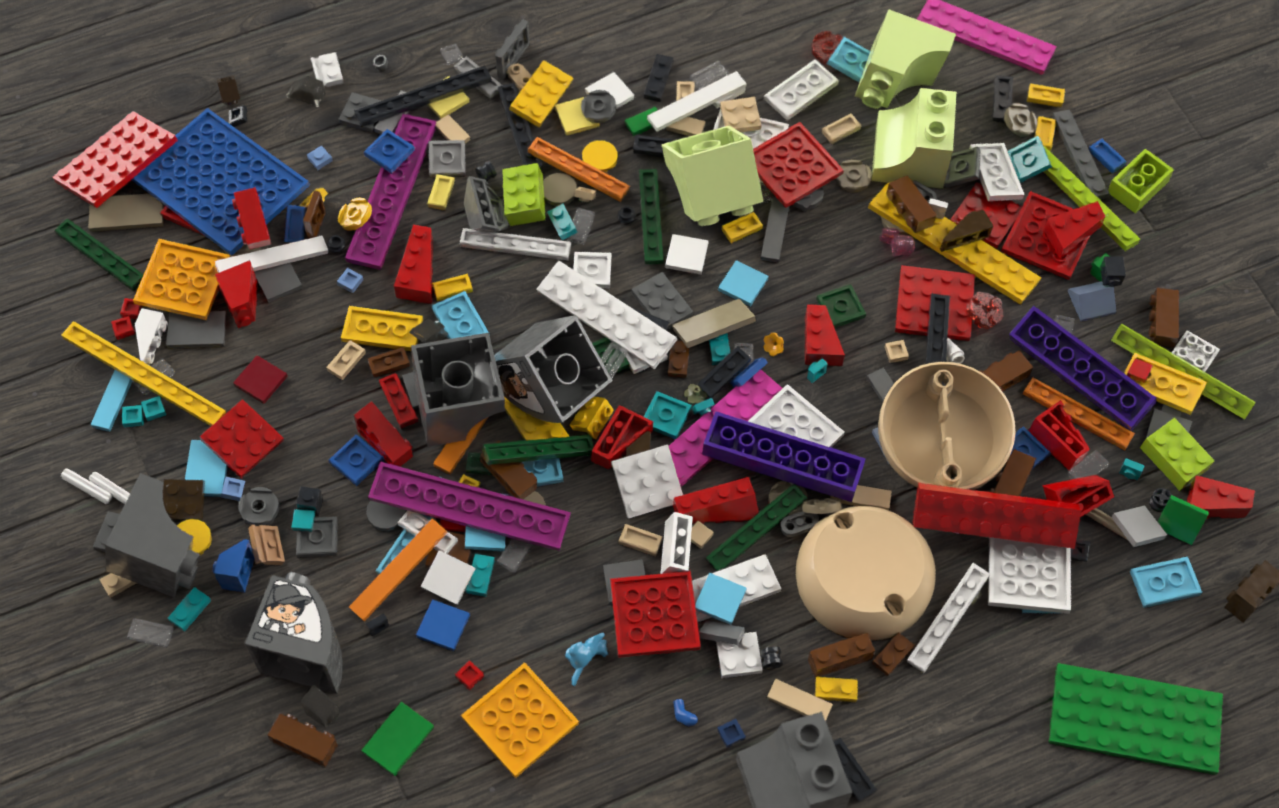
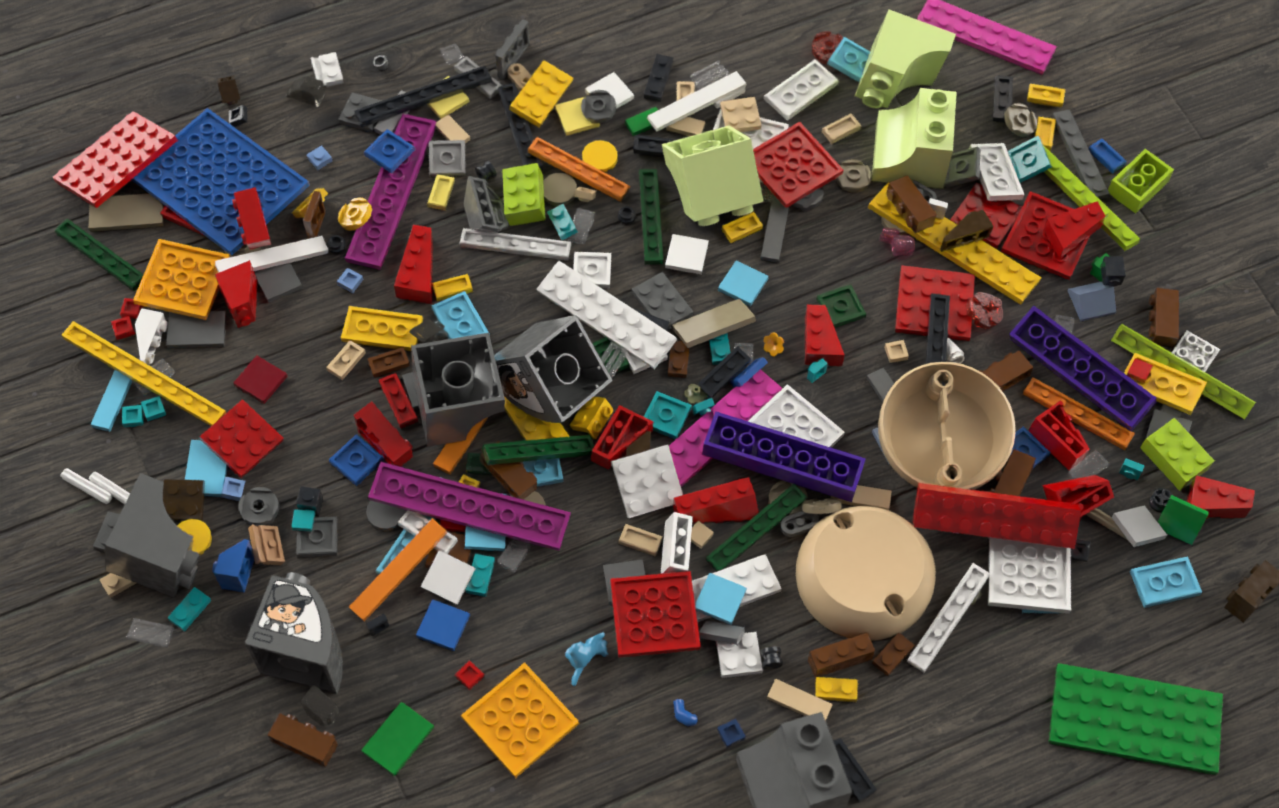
blue tile [284,205,307,243] -> none

